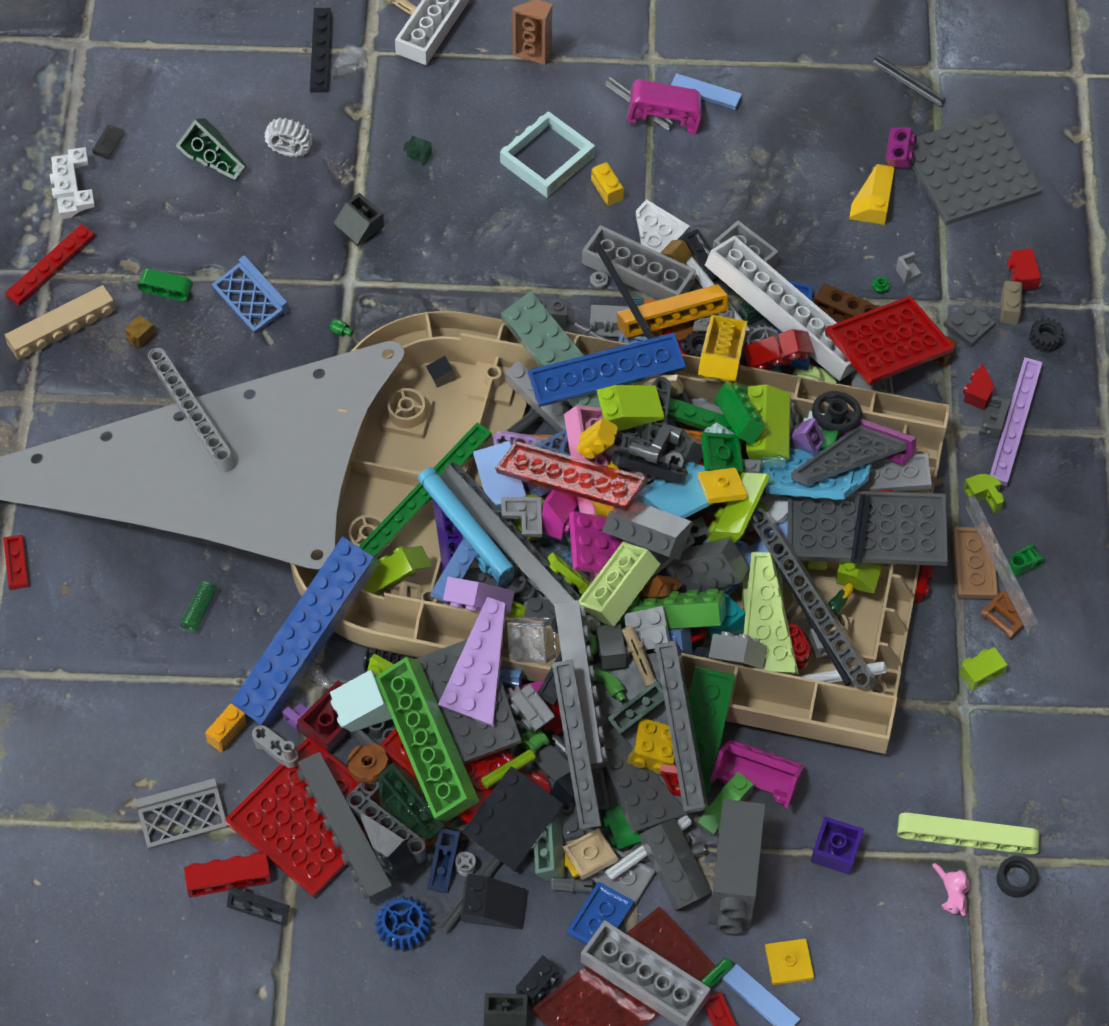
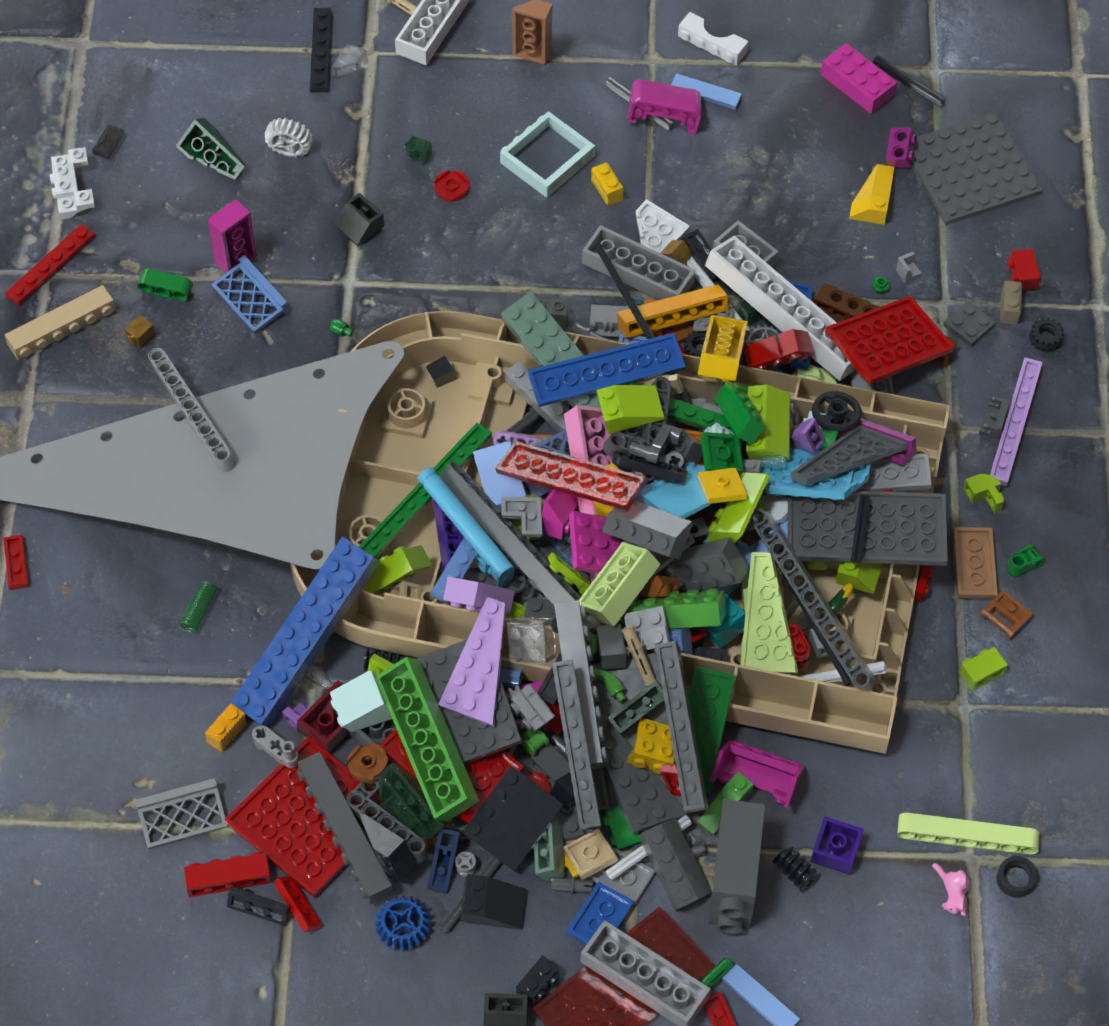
lime axle [481,750,536,789] -> none
yellow brick [576,418,618,459] -> none
light grey plate [590,271,608,289] -> none
light grey brick [709,631,767,669] -> none
yellow plate [764,938,814,986] -> none
red slope [963,364,994,410] -> none
clear tile [965,496,1038,635] -> none
none -> dark pink brick [208,200,257,273]
none -> red plate [274,876,323,932]
none -> red tile [434,170,470,202]
none -> white arch [678,12,748,66]
none -> black piece [773,847,817,892]
none -> dark pink brick [821,43,897,114]

